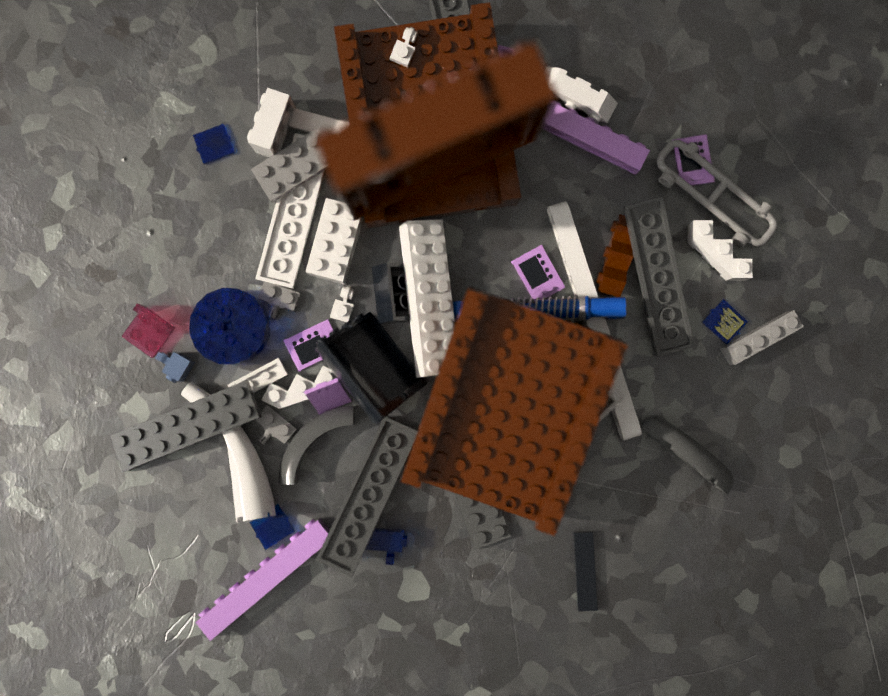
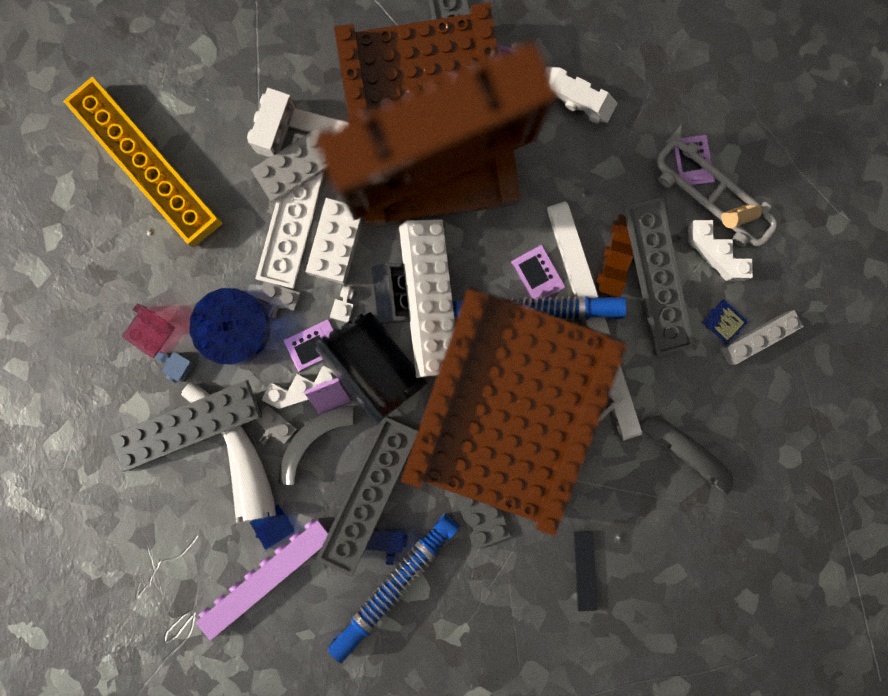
clear blue piece [193,124,235,165] -> none
white plate [227,358,288,394] -> none
white plate [390,27,418,68] -> none
lavender brick [542,101,650,175] -> none
none -> yellow brick [63,76,223,248]
none -> blue piece [327,513,460,664]
none -> tan brick [721,205,762,228]

